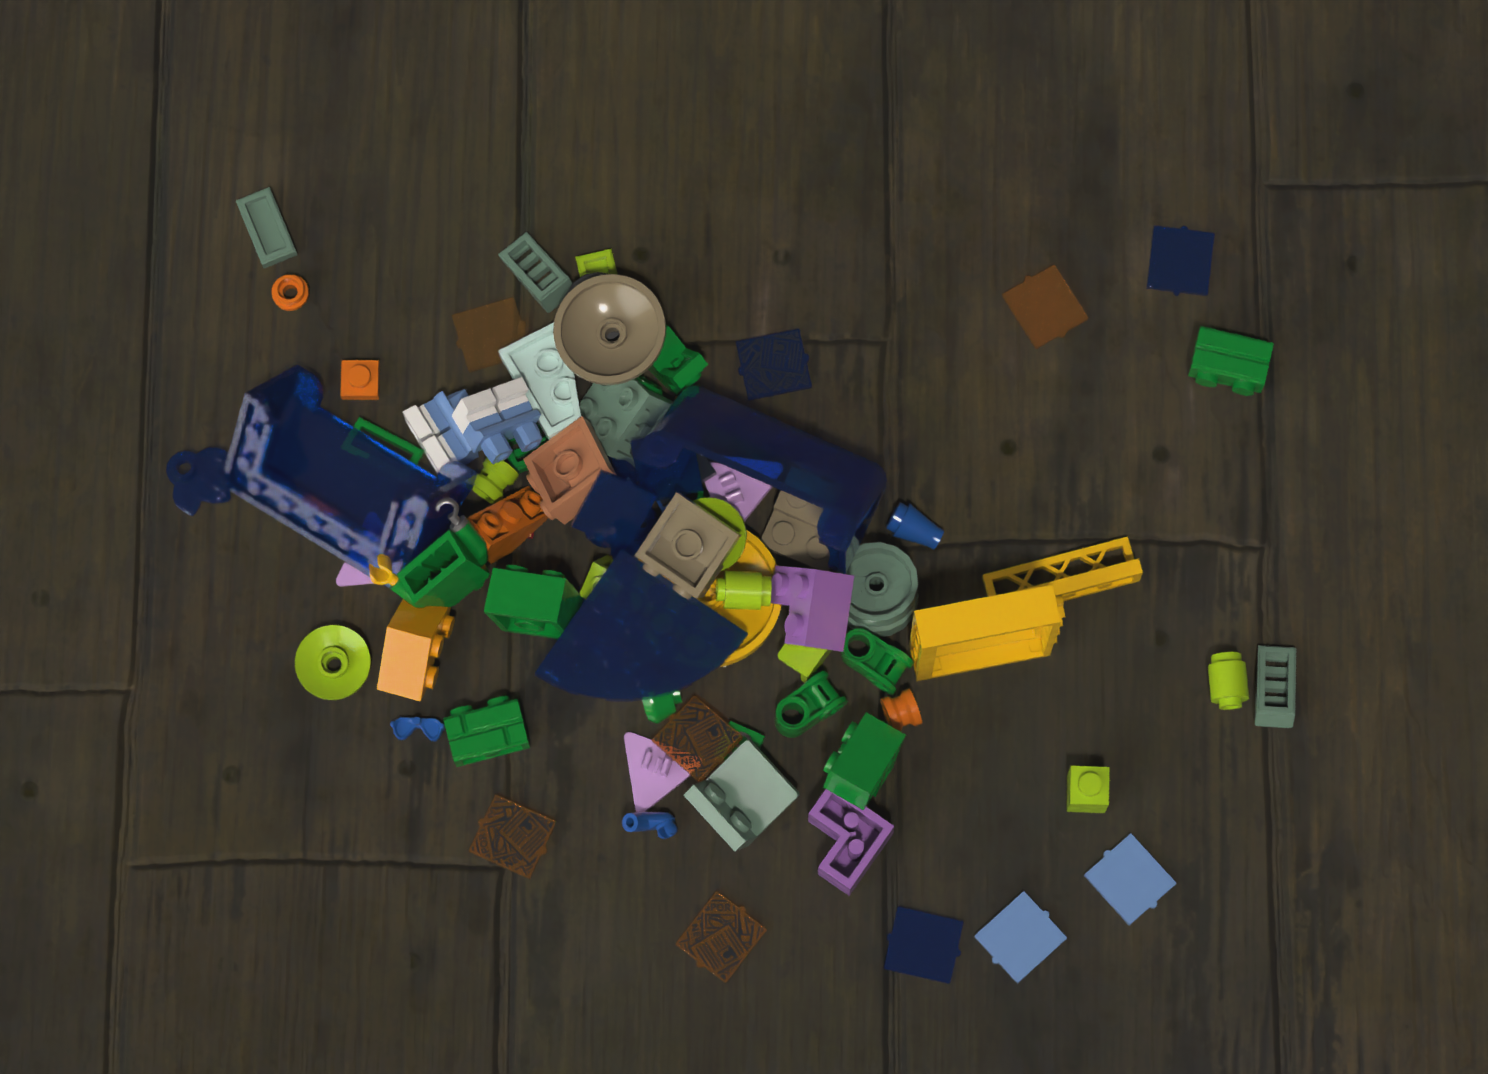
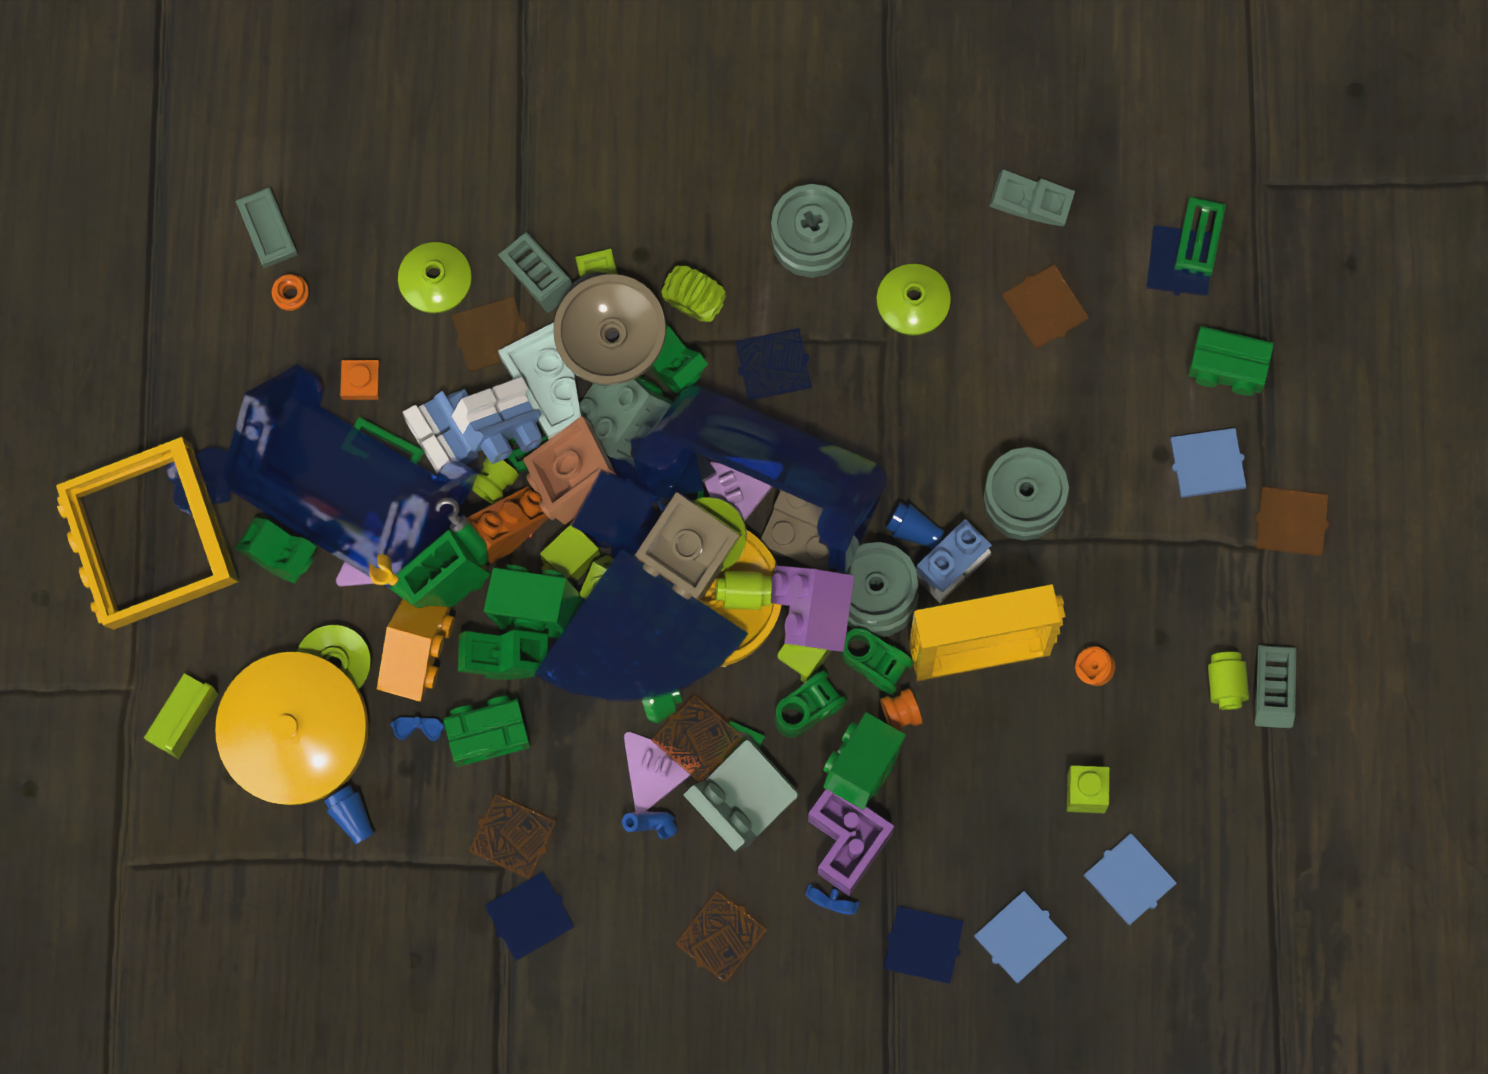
yellow fence [982,536,1143,601] -> none
none -> yellow window [56,437,239,630]
none -> lime panel [144,673,218,759]
none -> yellow dish [215,652,369,805]
none -> green brick [234,517,317,584]
none -> blue cone [324,785,375,845]
none -> lime dish [398,242,472,313]
none -> green brick [458,630,548,680]
none -> clear blue piece [485,872,574,961]
none -> lime brick [540,523,601,584]
none -> lime gear [661,266,726,322]
none -> sand green wheel [771,184,853,278]
none -> blue piece [805,884,860,915]
none -> lime dish [877,264,951,335]
none -> medium blue hips [916,519,992,603]
none -> sand green wheel [983,447,1069,541]
none -> sand green slope [989,169,1075,226]
none -> orange tile [1075,647,1116,686]
none -> medium blue piece [1170,428,1246,498]
none -> green tile [1174,197,1226,277]
none -> clear orange piece [1255,487,1329,556]

